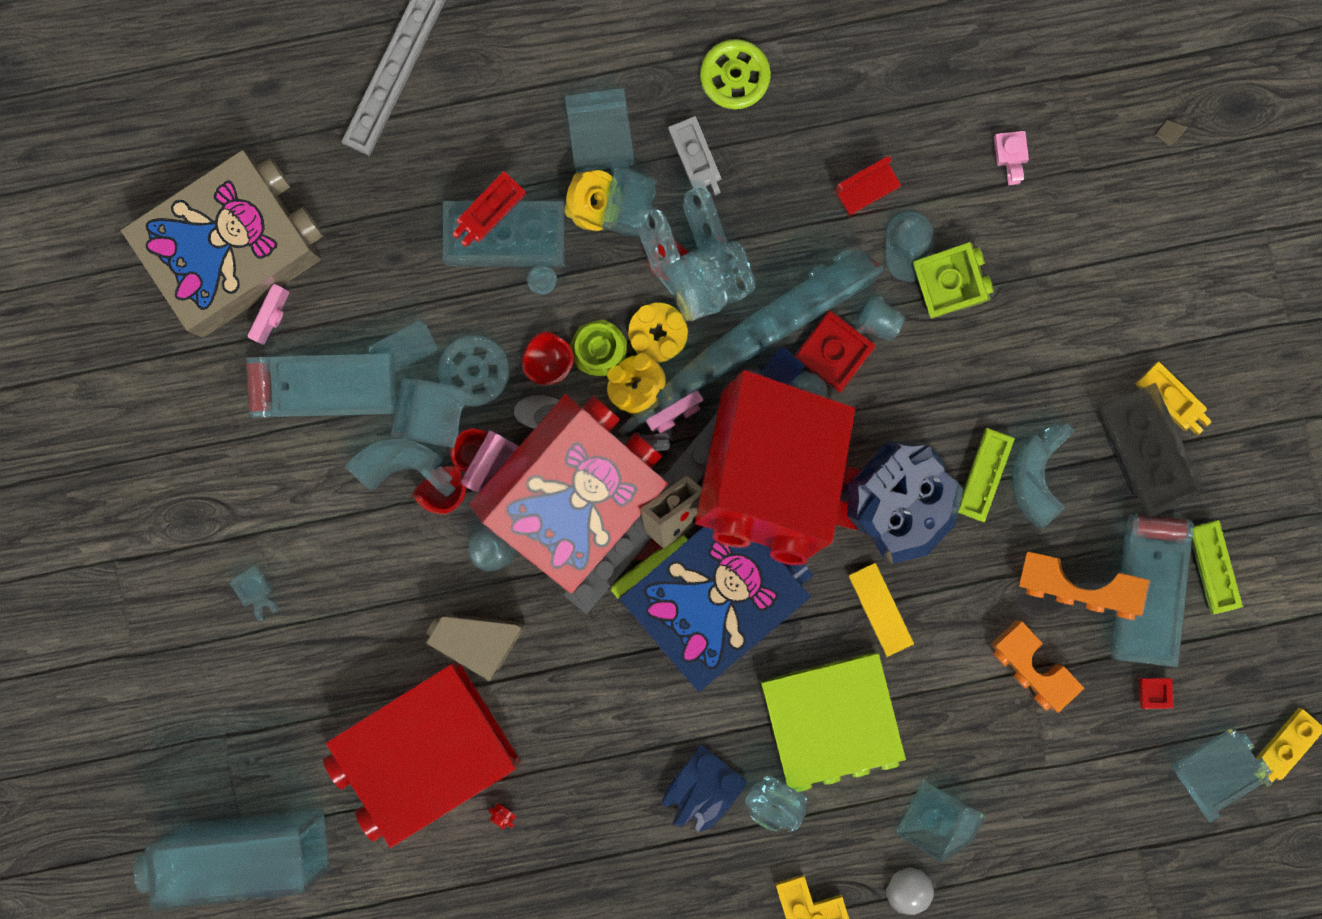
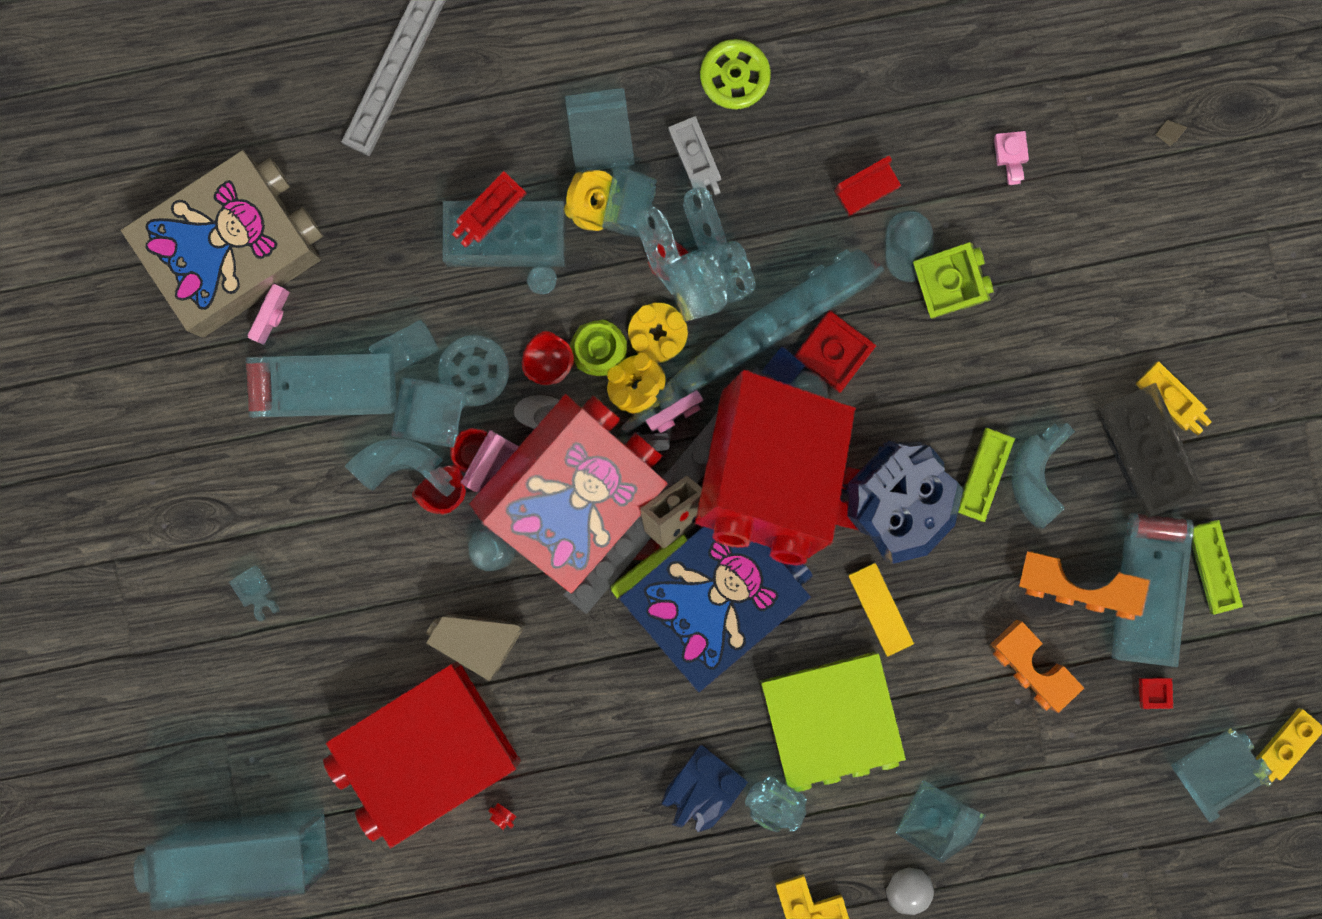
clear light blue piece [857,295,905,341] -> none

